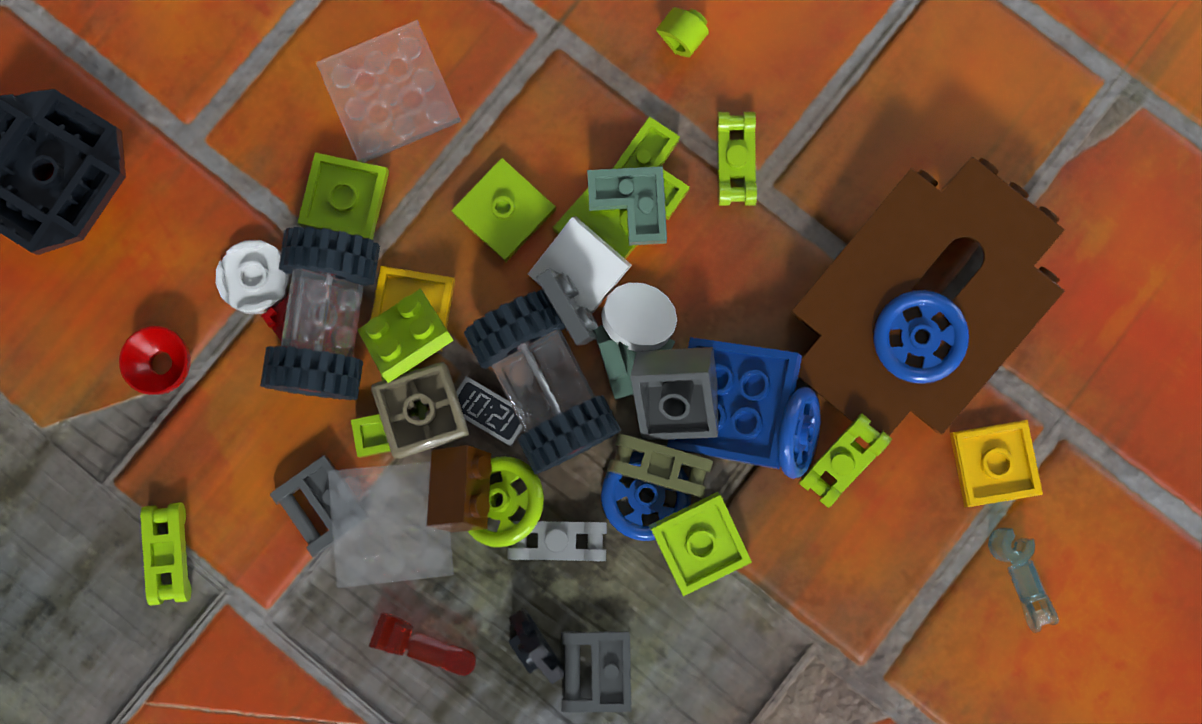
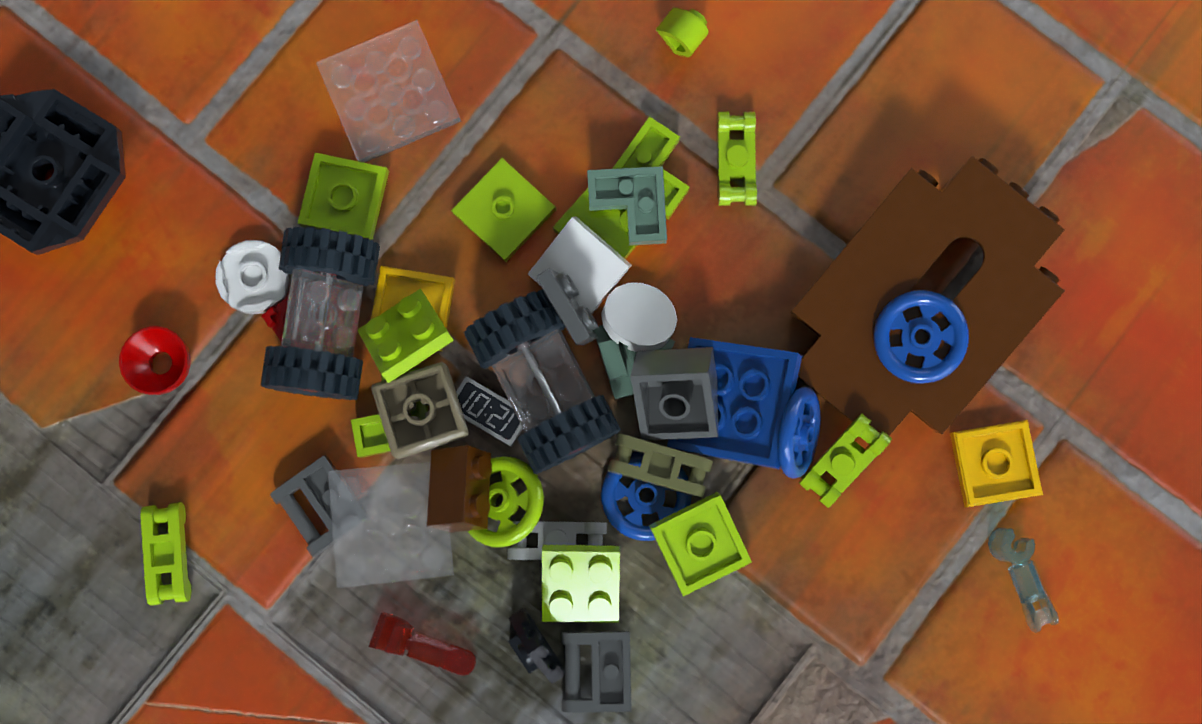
none -> plate [542,545,620,623]

